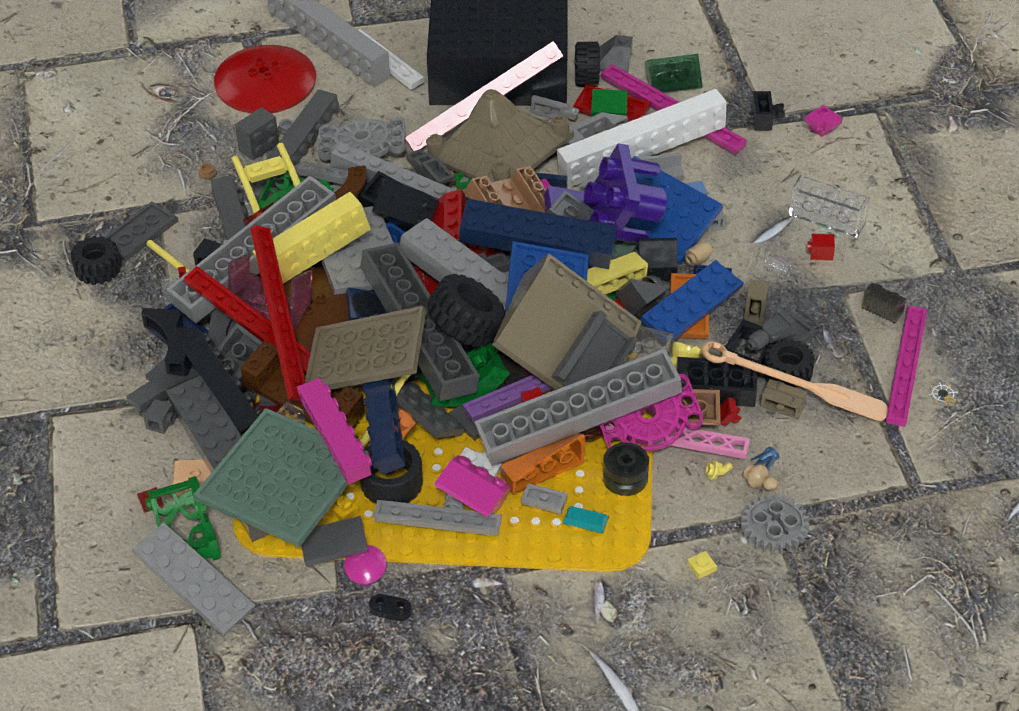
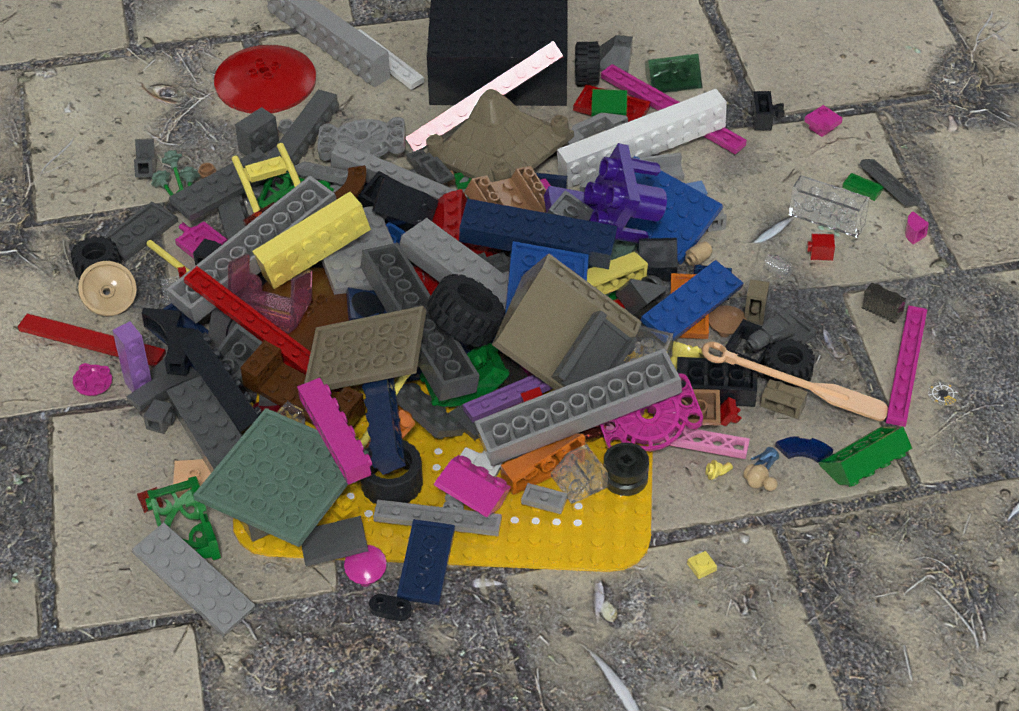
red plate [250,225,306,402] -> none
light grey hinge [531,95,579,120] -> none
teal tile [563,506,609,533] -> none
light grey gear [740,493,810,554] -> none
none -> red tile [18,313,166,367]
none -> dark pink dish [72,363,112,396]
none -> tan dish [78,261,136,316]
none -> medium lavender brick [112,322,152,392]
none -> dark grey brick [134,138,157,177]
none -> sand green plant [151,150,200,196]
none -> dark grey plate [169,149,270,221]
none -> dark pink plate [175,221,227,259]
none -> dark blue plate [397,519,455,605]
none -> clear slope [551,444,608,504]
none -> medium nougat dish [709,306,747,337]
none -> clear blue tile [775,436,834,463]
none -> green slope [818,426,913,487]
none -> green tile [842,173,884,201]
none -> dark grey tile [859,159,920,206]
none -> dark pink brick [905,211,929,244]

